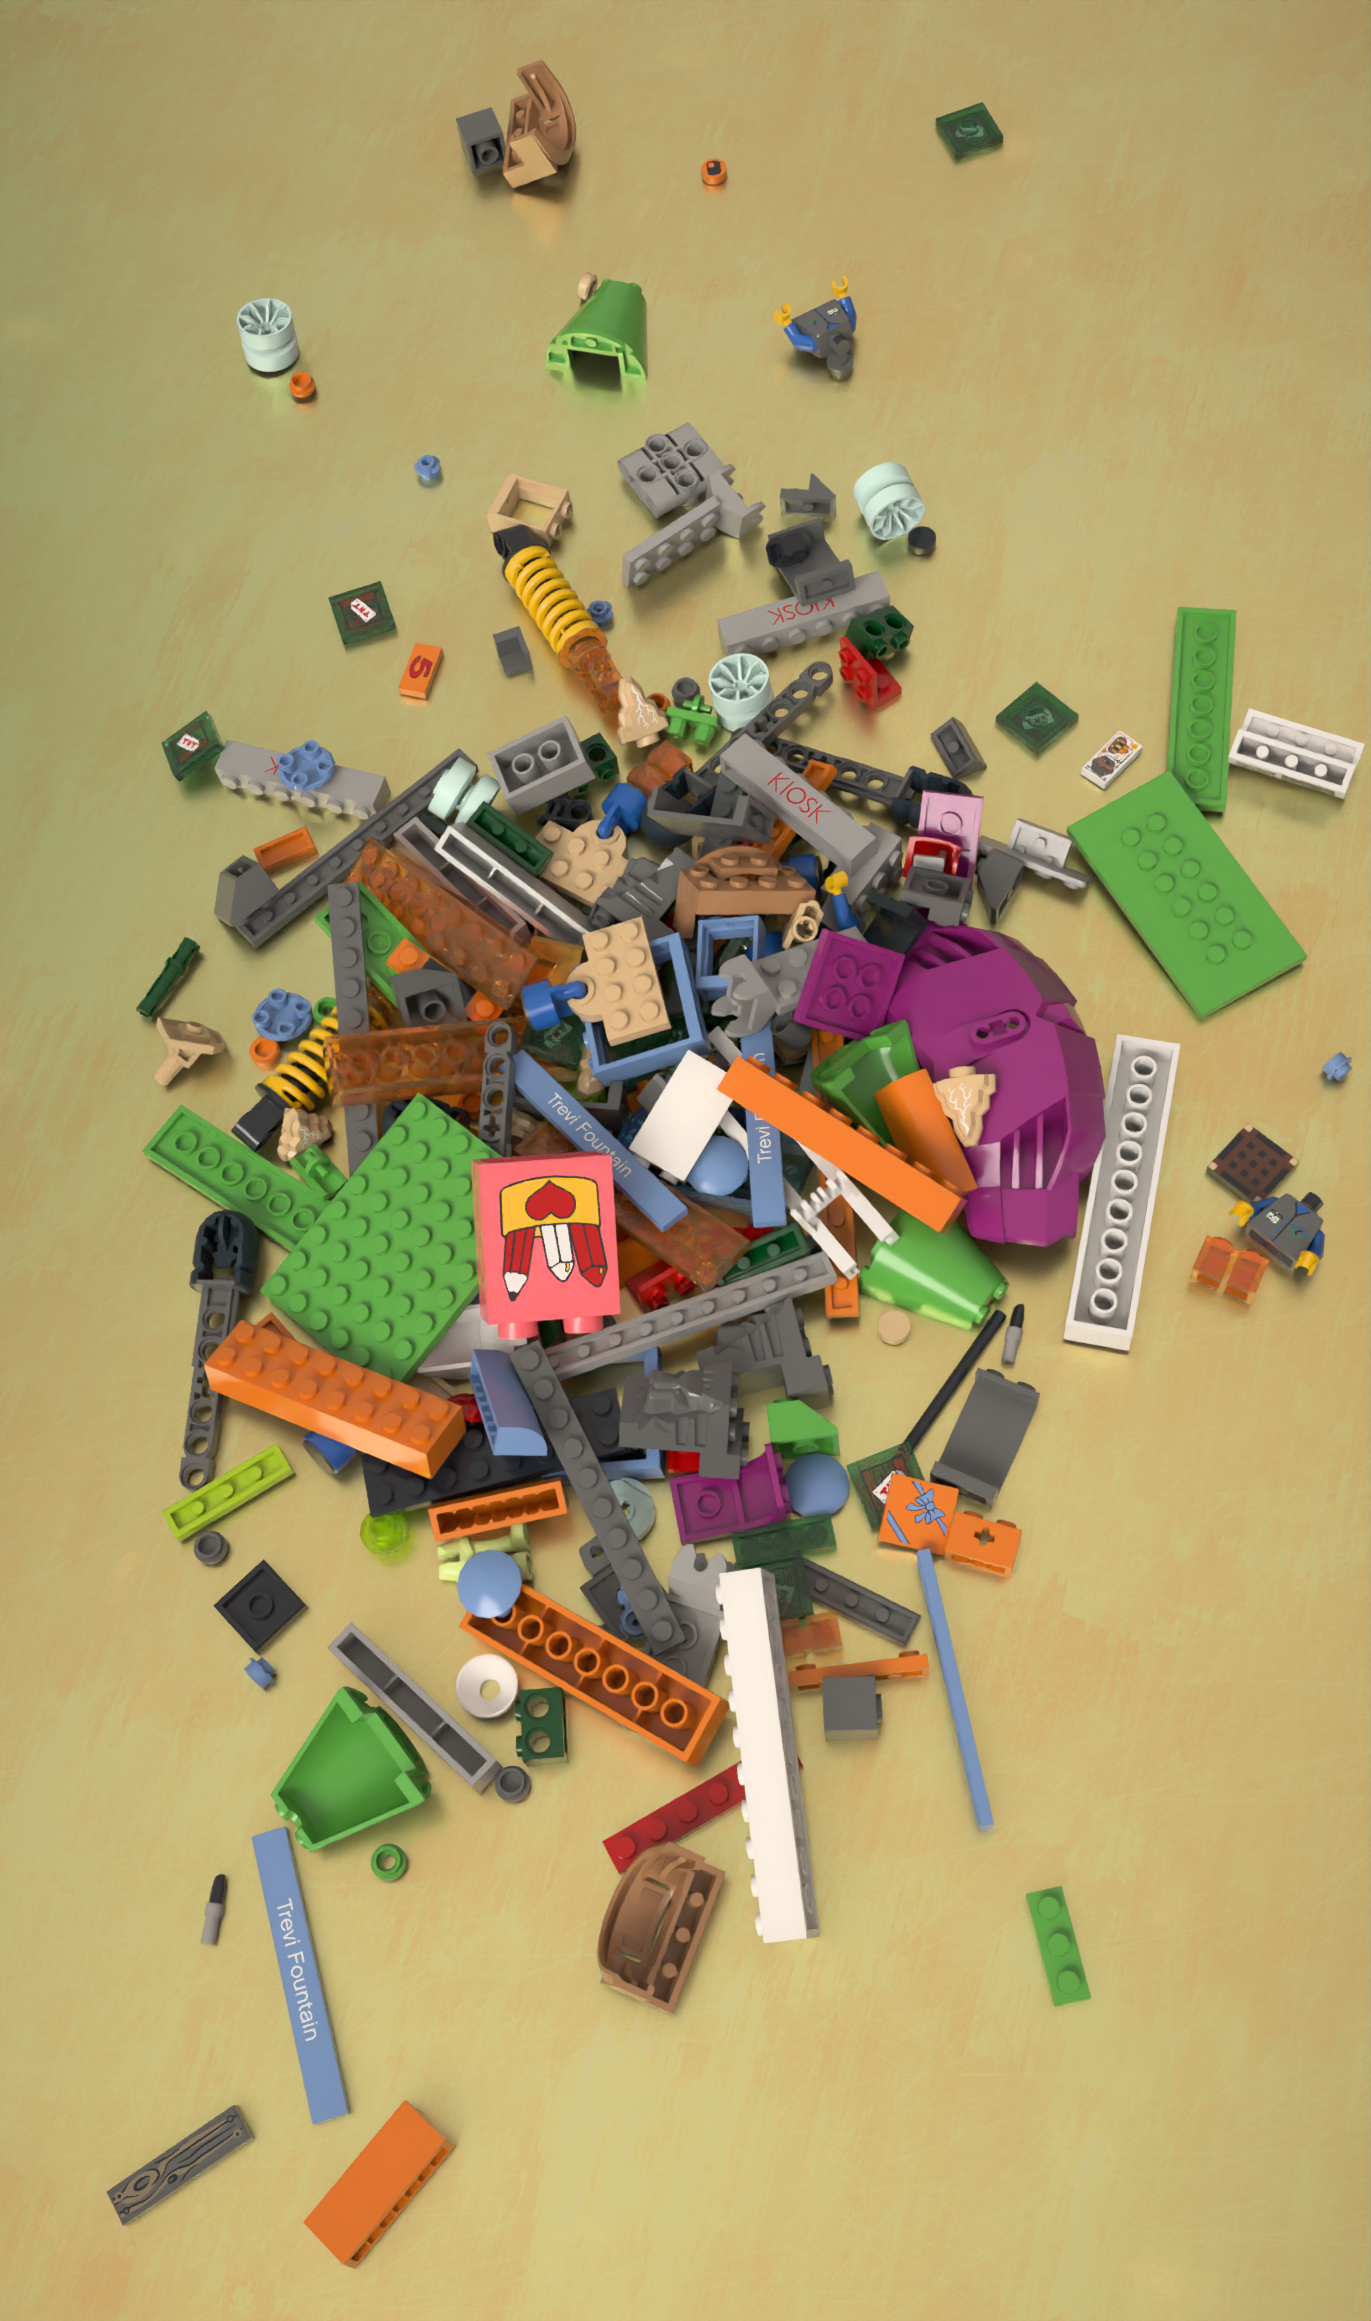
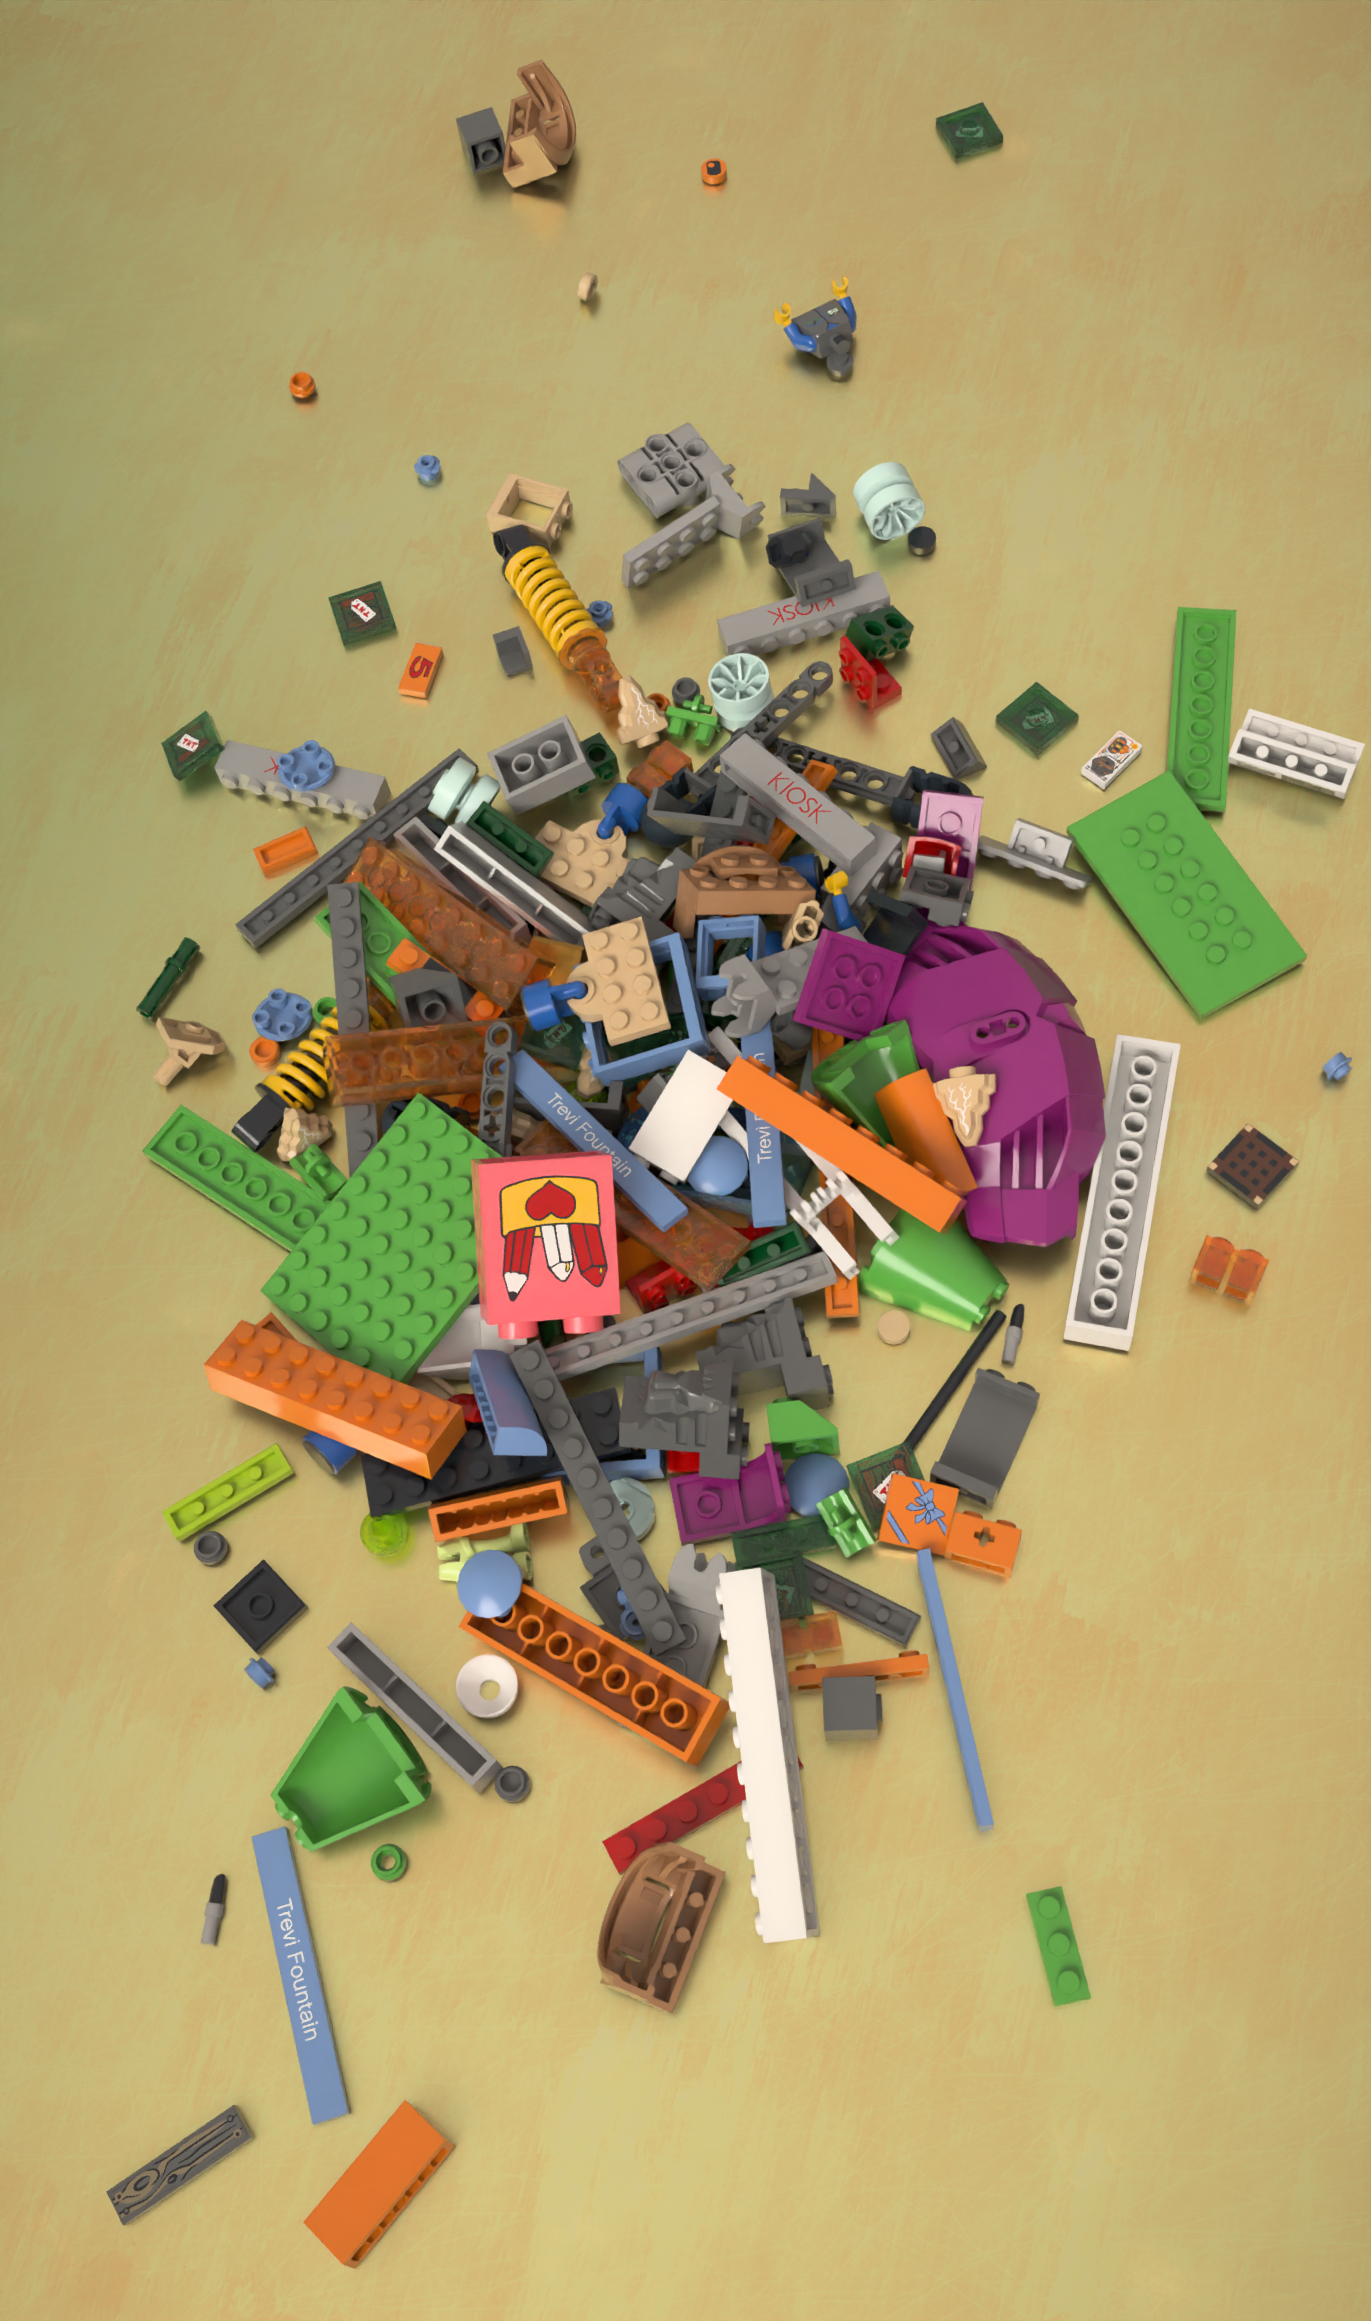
piece [179,1210,259,1492] -> none
dark grey slope [214,855,280,927] -> none
light aqua wheel [236,298,299,372] -> none
dark green brick [515,1687,569,1767] -> none
black piece [537,795,595,832] -> none
bright green cone [545,279,648,379] -> none
dark grey slope [975,849,1024,925] -> none
dark grey torso [1228,1192,1325,1276] -> none
none -> bright green hips [815,1487,877,1558]

